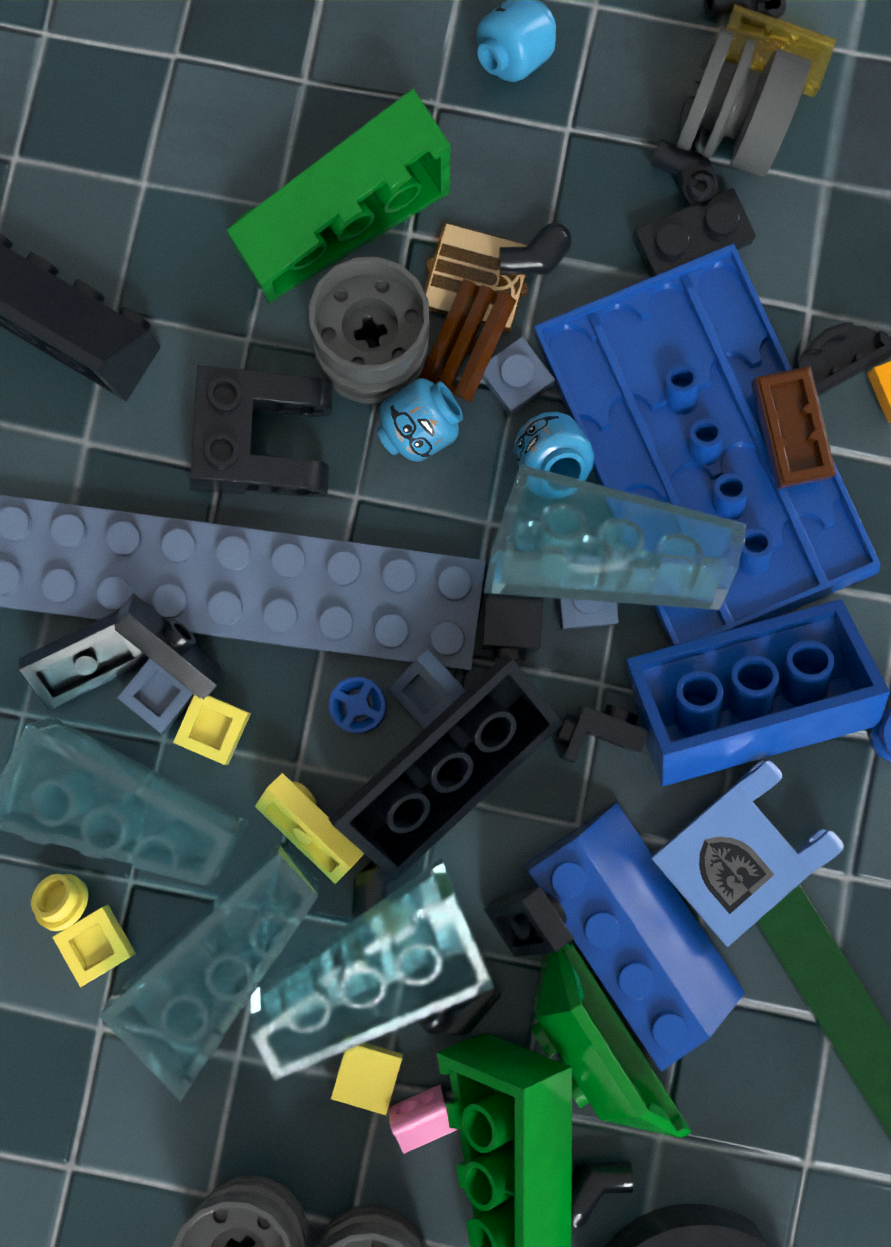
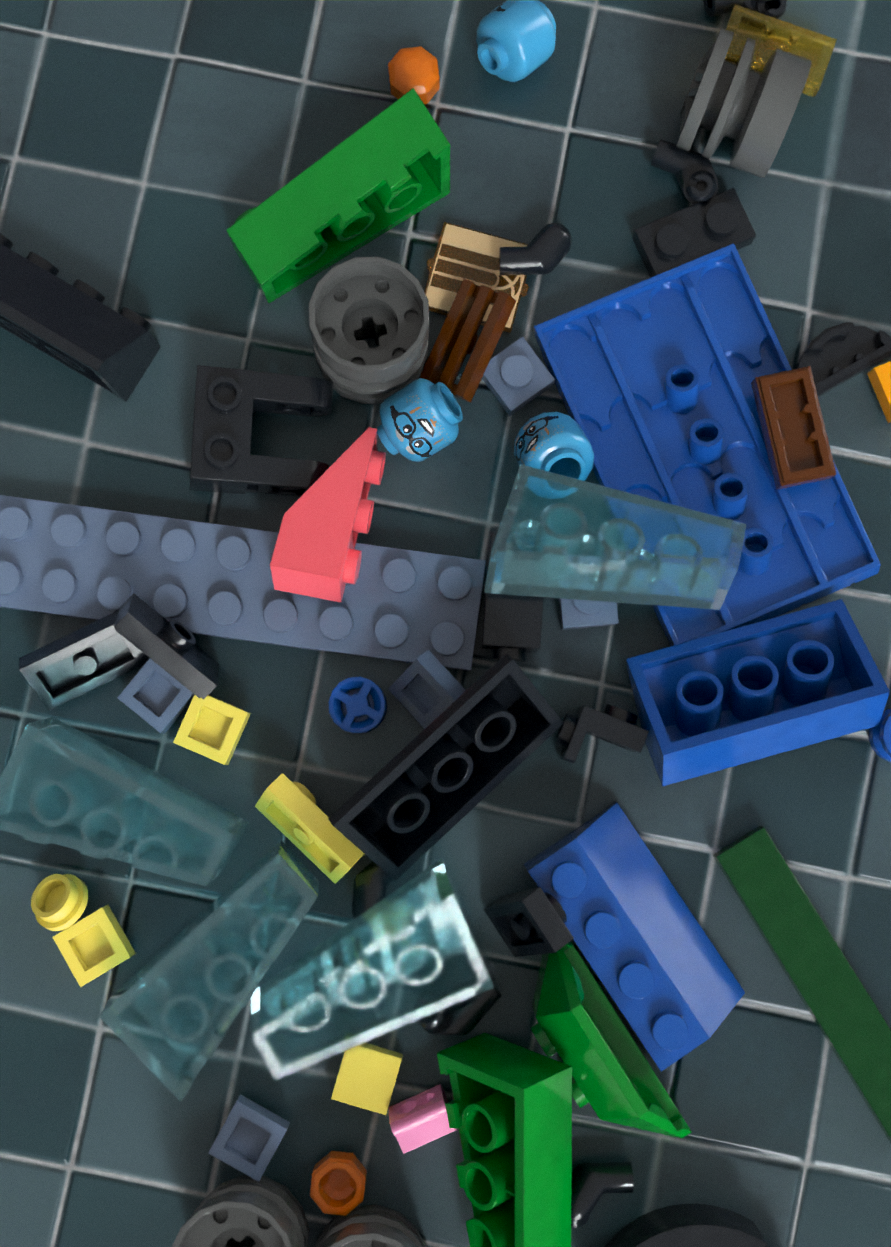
medium blue flag [650,760,844,947] -> none
none -> sand blue plate [208,1094,290,1182]
none -> coral slope [270,427,386,603]
none -> orange tile [310,1151,367,1216]
none -> orange tile [388,46,440,104]

